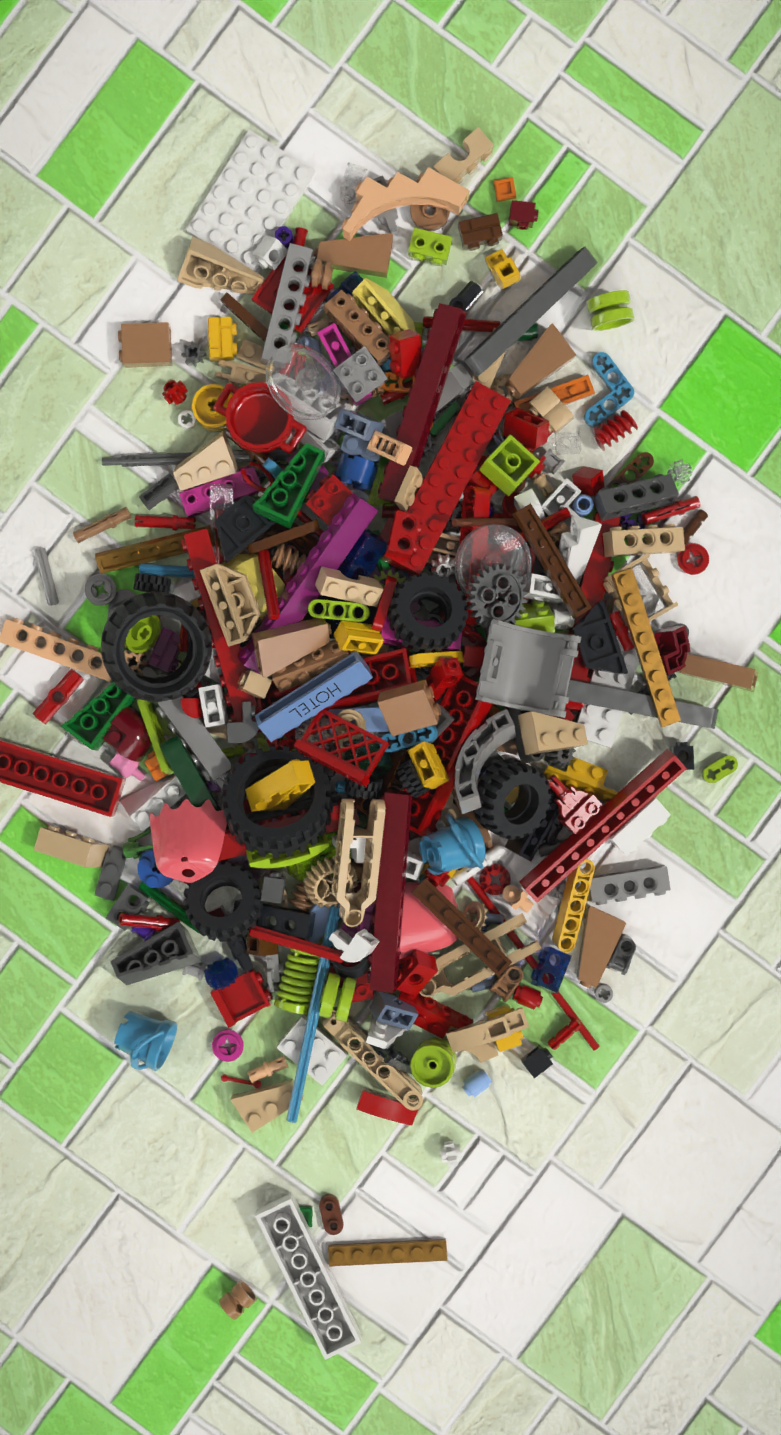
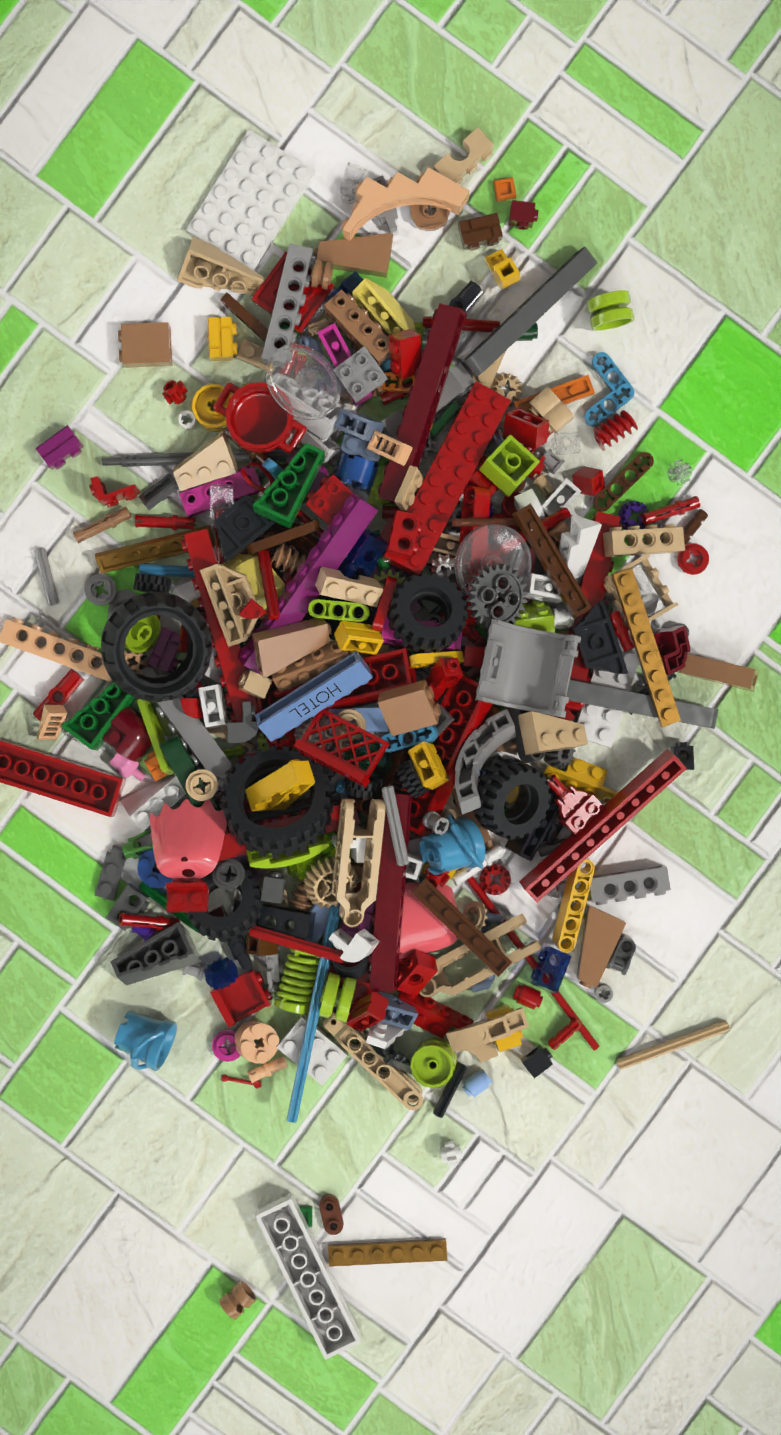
tan wedge [34,825,109,867] -> none
dark grey gear [181,341,207,367] -> none
tan hinge [215,360,273,386] -> none
tan wedge [230,1079,304,1133] -> none
white brick [252,235,288,270] -> none
dark purple bush [275,226,294,249] -> none
red pin [293,227,308,247] -> none
red slope [356,1088,418,1126] -> none
lime brick [408,228,453,266] -> none
medium nougat piece [489,963,523,1002] -> none
light nougat hips [503,885,534,913] -> none
medium nougat slope [505,323,576,400] -> none
light blue brick [572,495,594,517] -> none
dark grey brick [593,474,679,521] -> none
white brick [609,798,671,856] -> none
lime beam [702,755,738,783] -> none
none -> magenta brick [36,425,84,470]
none -> light nougat slope [37,705,67,740]
none -> red bracket [89,476,141,508]
none -> red bracket [166,880,209,912]
none -> tan gear [186,769,218,801]
none -> dark grey gear [212,859,245,891]
none -> light nougat brick [235,1020,279,1063]
none -> red tile [238,598,268,619]
none -> red brick [346,992,388,1032]
none -> light grey axle [382,786,409,866]
none -> light grey bush [423,811,449,835]
none -> black axle [433,1062,467,1118]
none -> tan axle [617,1020,730,1070]

